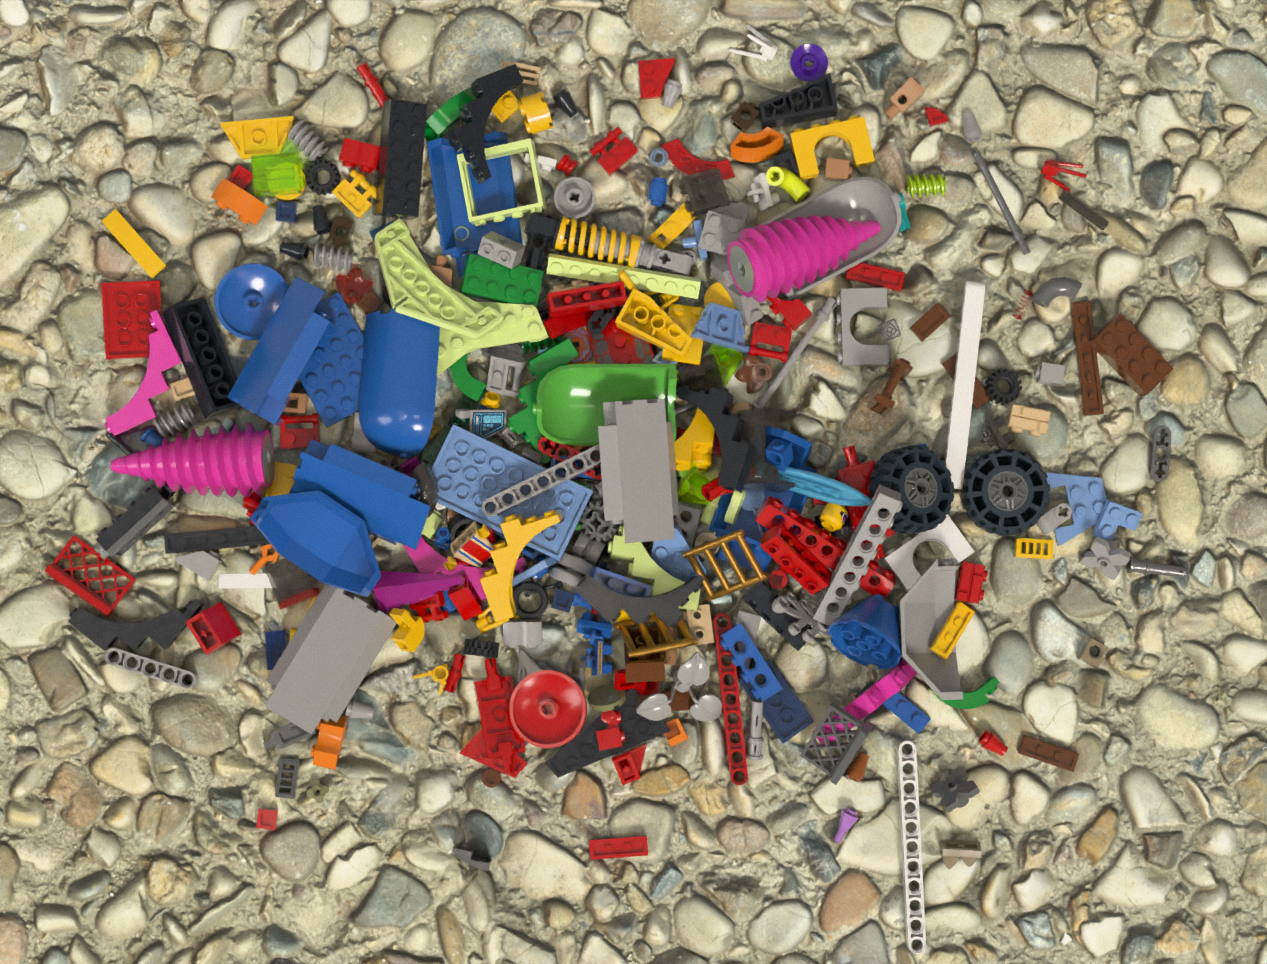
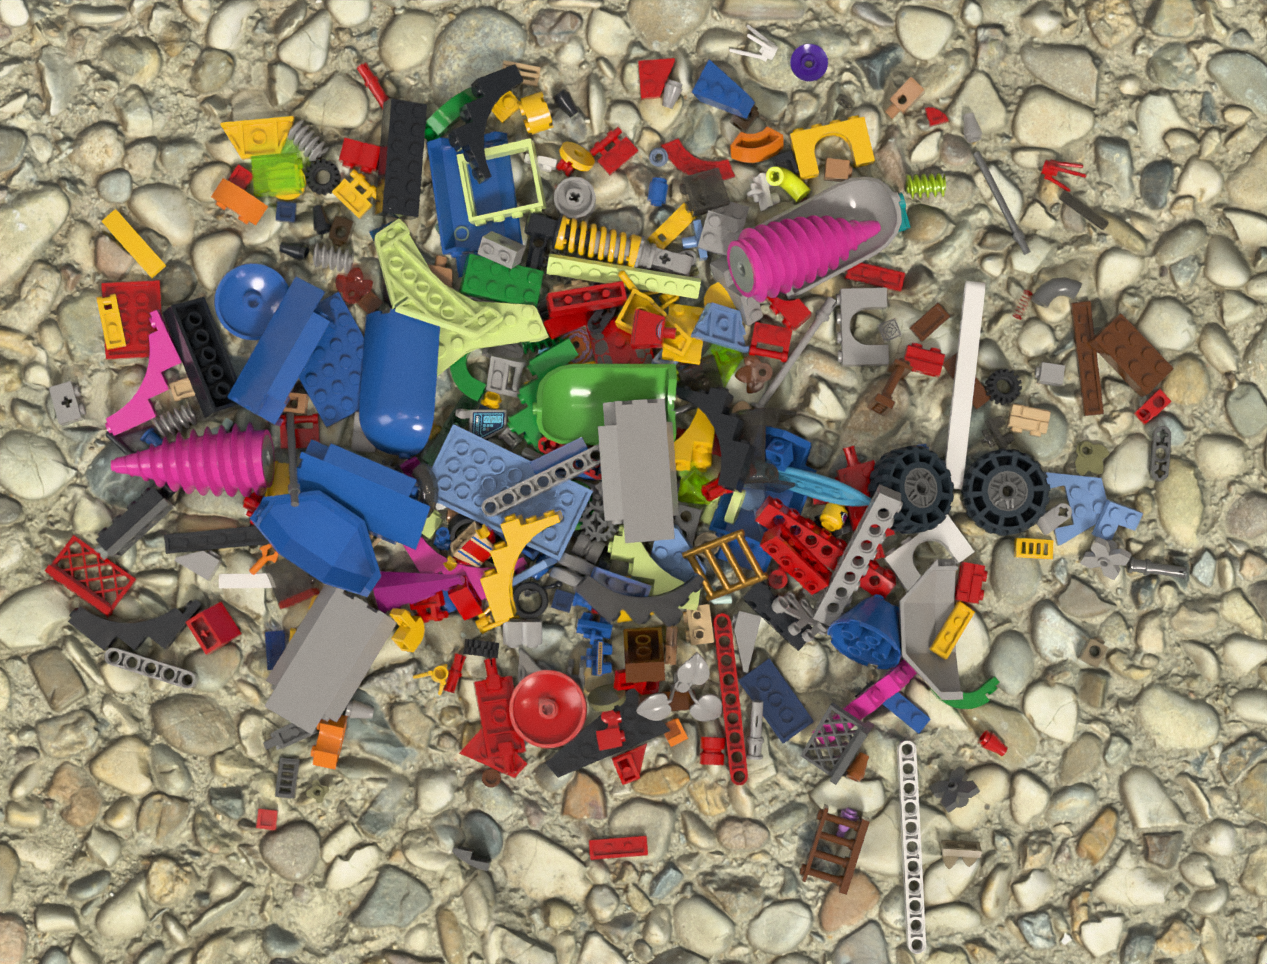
pearl gold bar [614,610,698,658] -> none
blue brick [719,623,783,701] -> none
black wedge [758,73,838,130] -> none
reddish brown tile [1018,735,1079,772] -> none
none -> light grey brick [49,381,86,426]
none -> yellow plate [96,294,126,350]
none -> dark grey bar [286,412,300,507]
none -> blue sticker [530,437,588,475]
none -> yellow tile [559,141,595,171]
none -> red torso [630,309,677,349]
none -> blue wedge [692,59,755,119]
none -> red wheel [699,737,725,765]
none -> reddish brown fence [799,804,870,895]
none -> red brick [903,343,945,378]
none -> olive plate [1075,441,1109,476]
none -> red leg [1133,389,1172,425]

